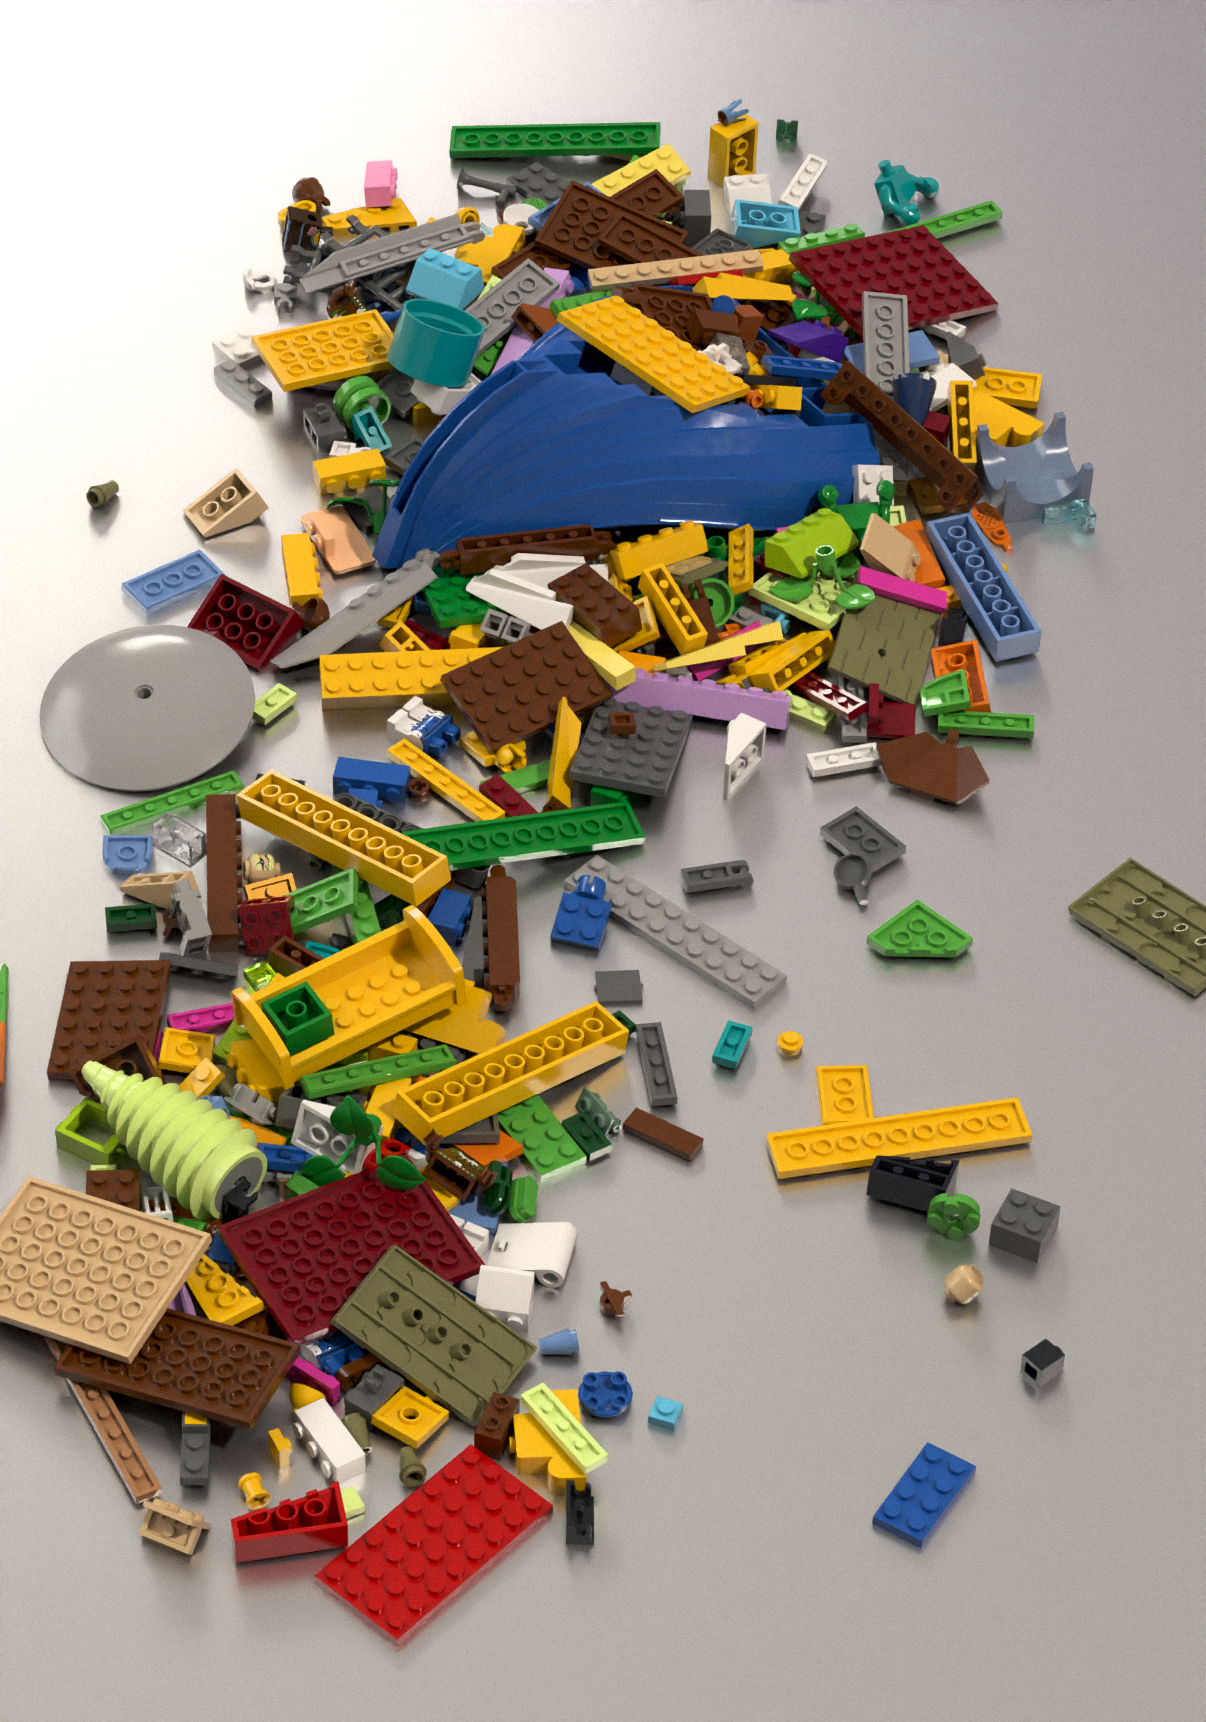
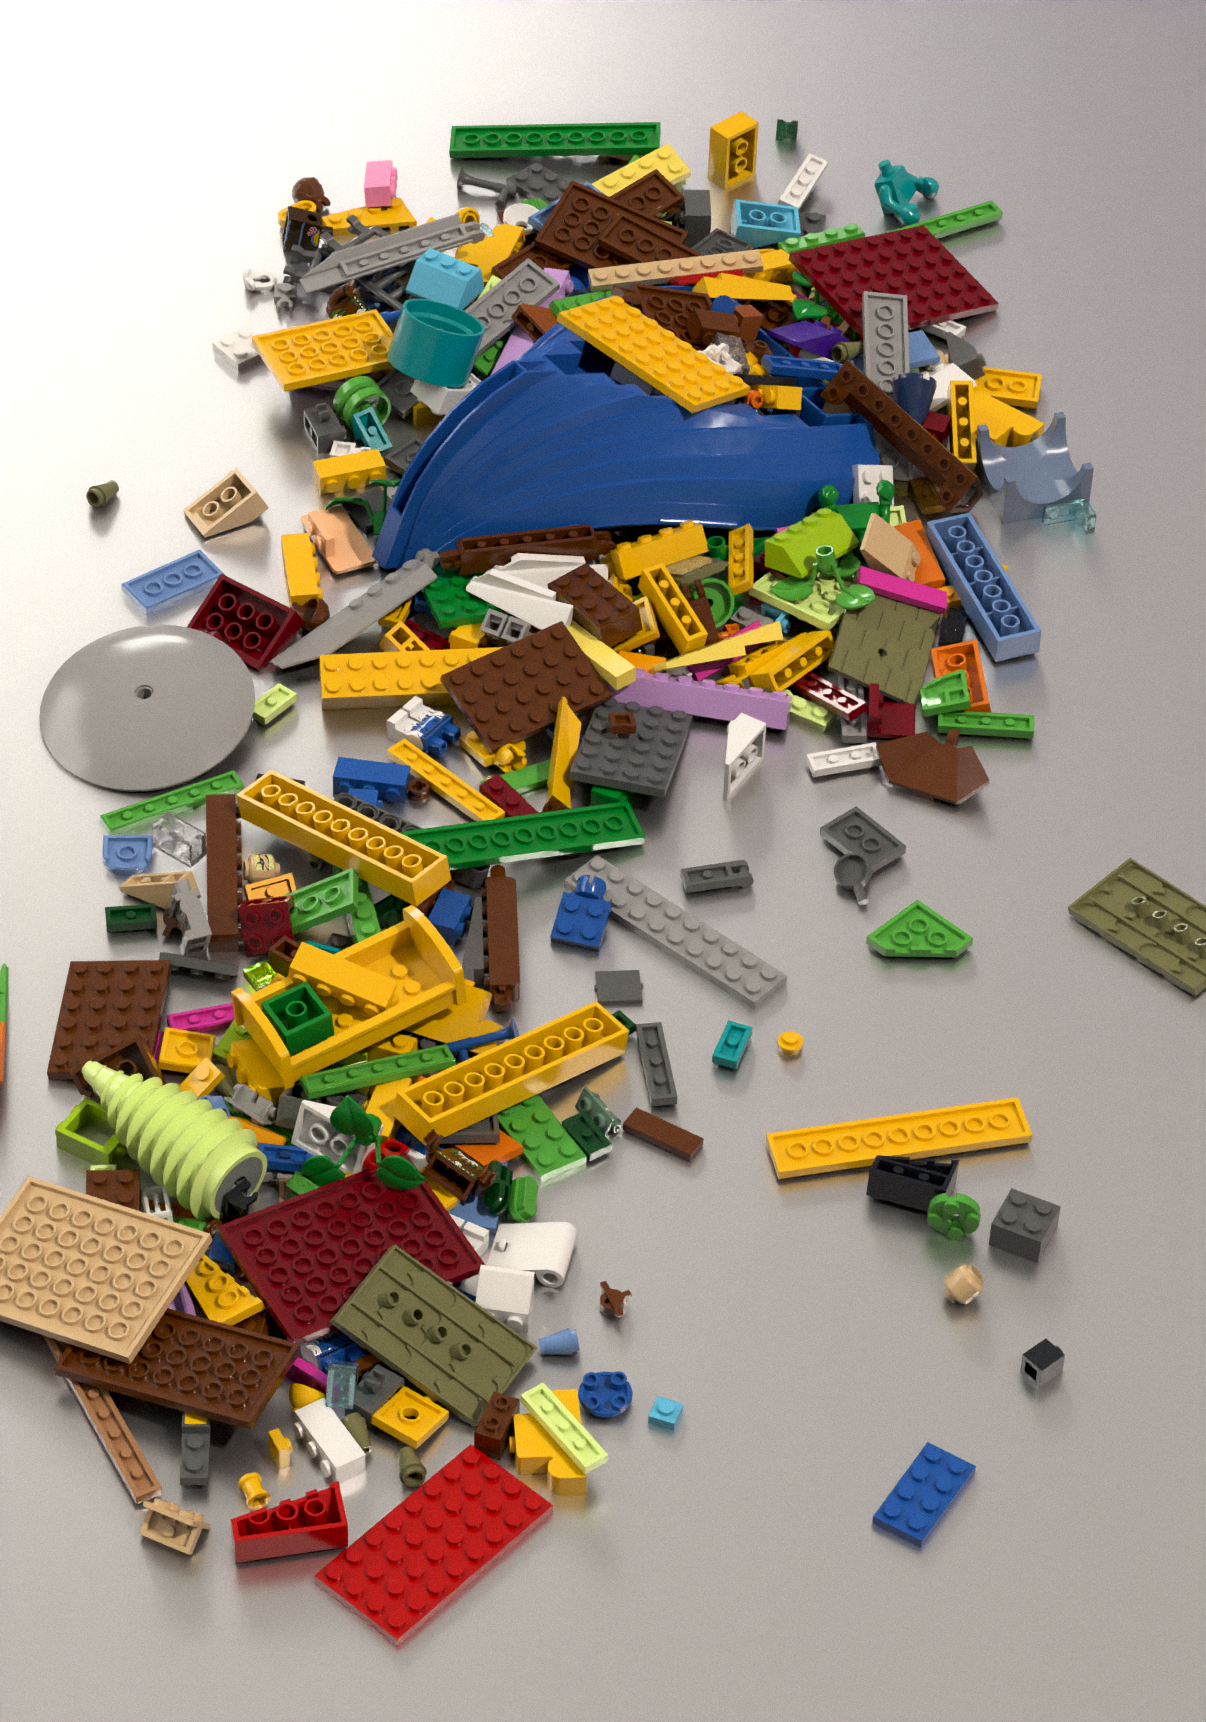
light grey plate [214,359,272,407] -> none
yellowish green tile [341,1486,365,1519] -> none
black hinge [566,1480,594,1545] -> none
flat silver piece [718,99,749,126] -> none
white slope [723,173,772,218] -> none
yellow tile [815,1065,874,1125] -> none
orange piece [971,502,1014,553] -> none
none -> yellow brick [288,942,398,1016]
none -> clear light blue slope [325,1361,360,1409]
none -> blue piece [446,1018,519,1062]
none -> olive cone [831,341,863,364]

